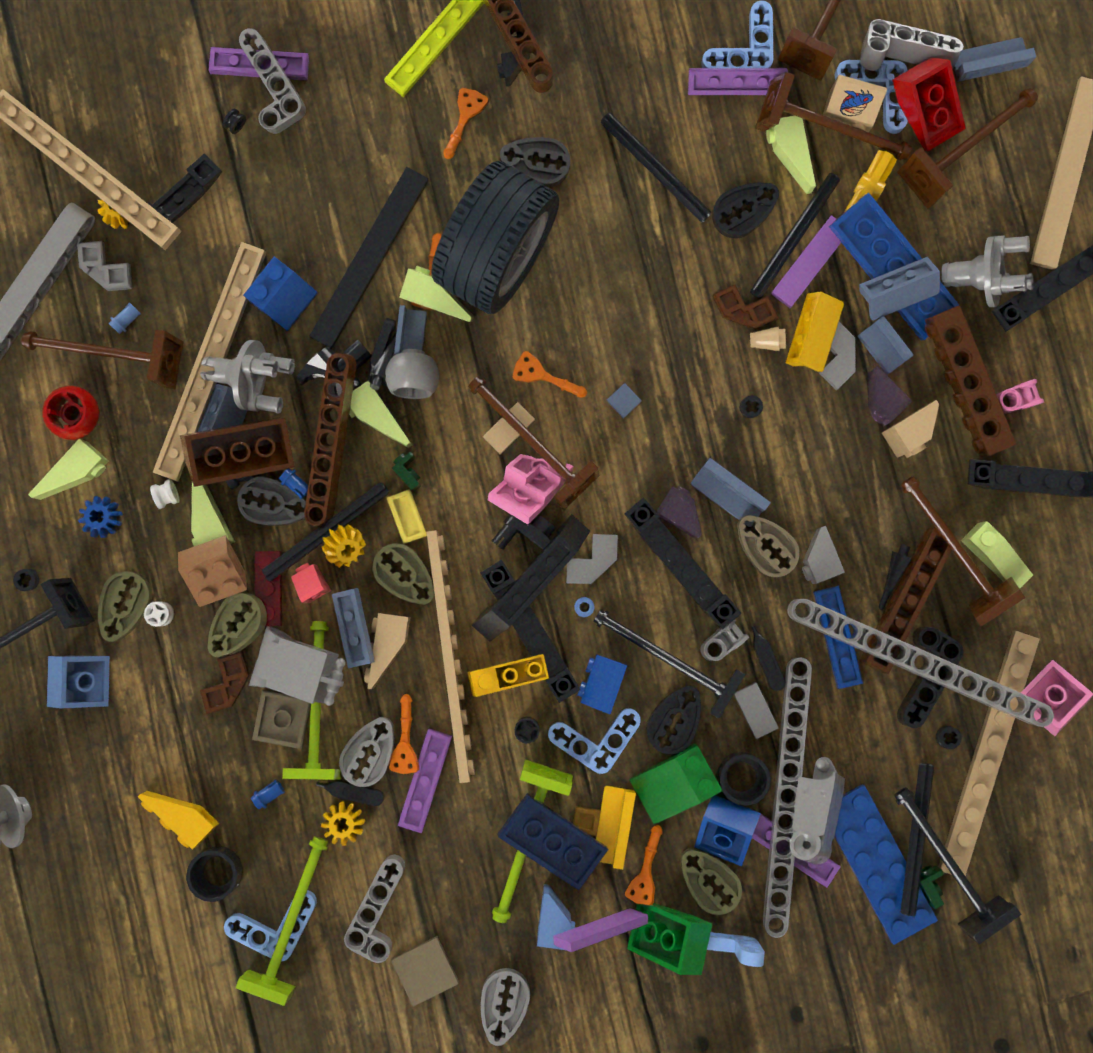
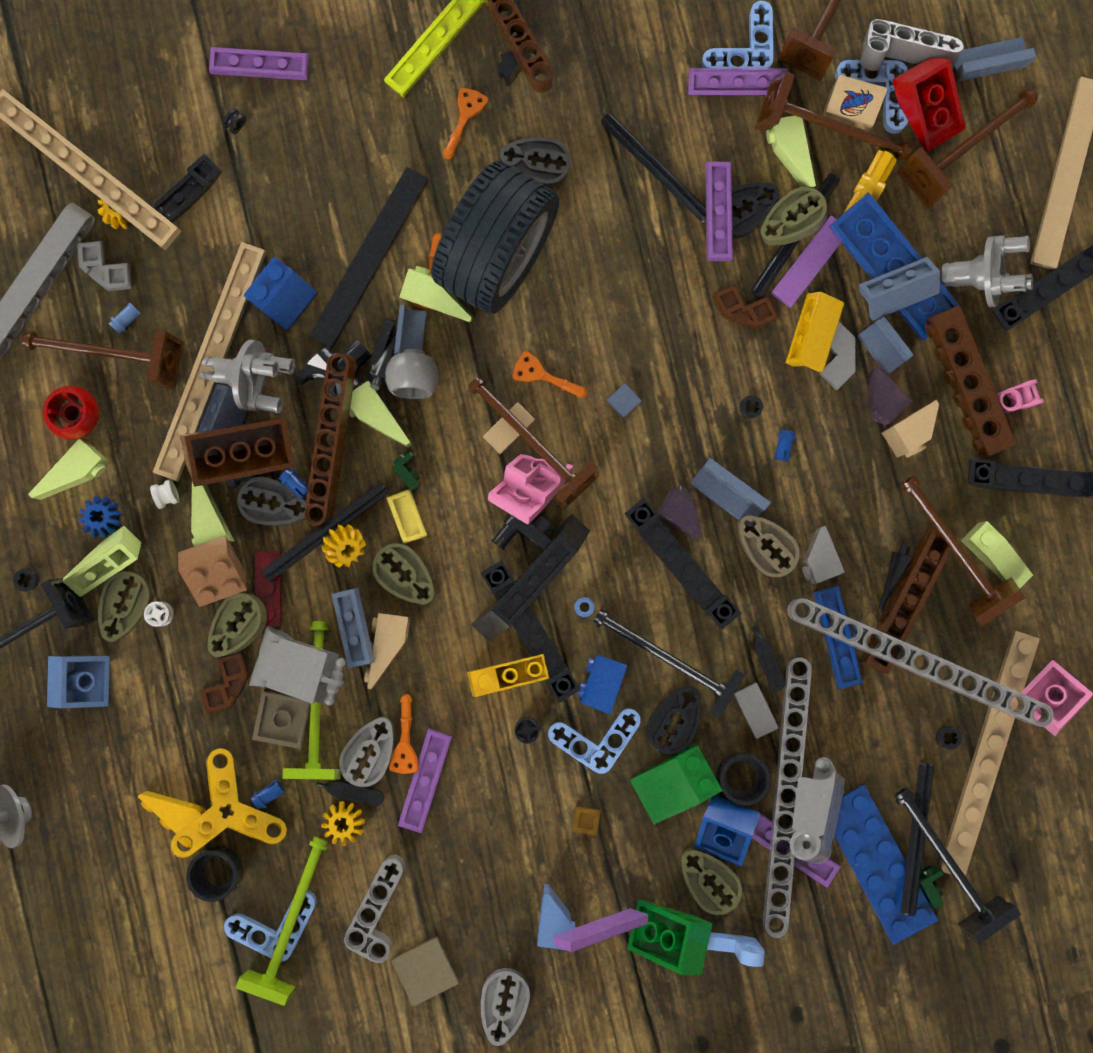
light grey beam [239,28,306,134] -> none
coral slope [291,563,332,603] -> none
tan plate [426,530,475,783] -> none
lime tile [492,759,573,923] -> none
dark blue tile [497,793,609,890] -> none
light grey tile [566,534,618,584] -> none
yellow panel [596,785,636,870] -> none
orange piece [625,825,663,906] -> none
light grey piece [700,620,749,661] -> none
tan cone [750,327,786,351] -> none
black beam [897,627,963,728] -> none
none -> yellowish green slope [62,526,141,597]
none -> yellow piece [171,748,287,858]
none -> medium lavender tile [705,162,733,261]
none -> olive piece [761,187,828,246]
none -> blue pin [773,430,797,462]

